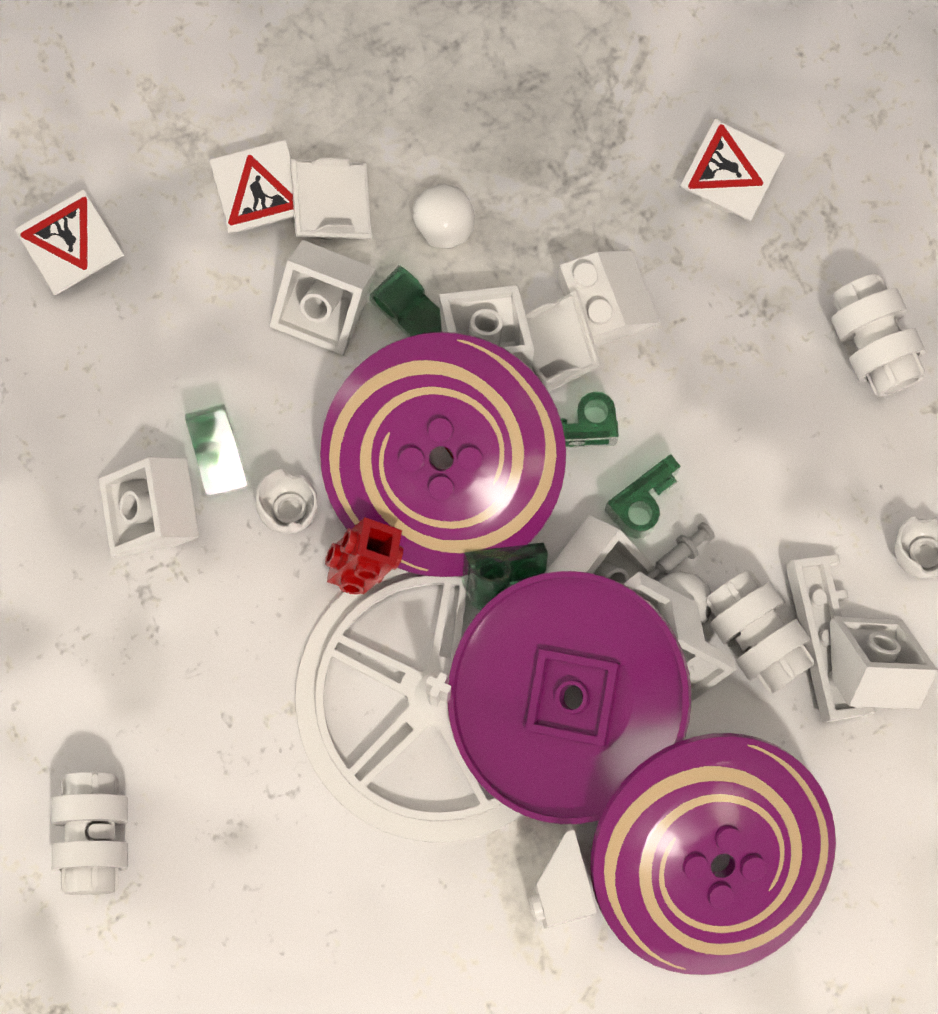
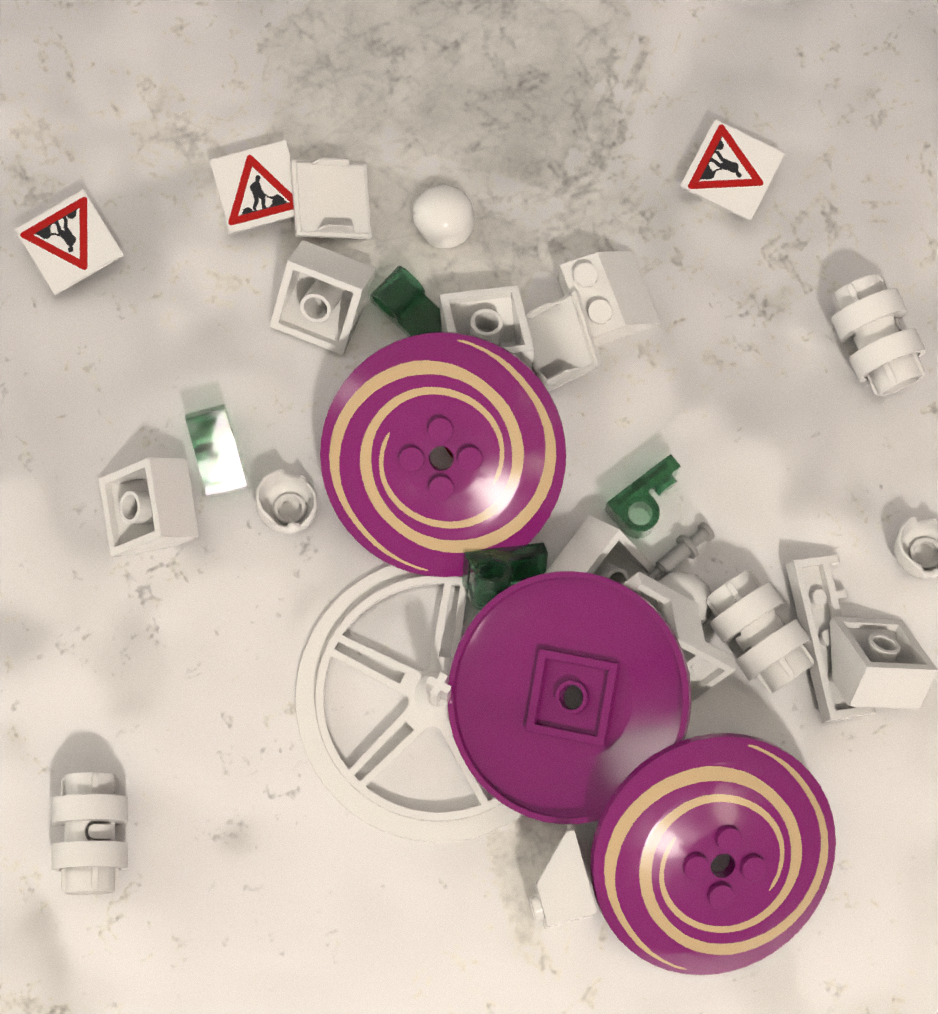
red brick [325,517,404,594] -> none
clear green plate [561,391,619,448] -> none

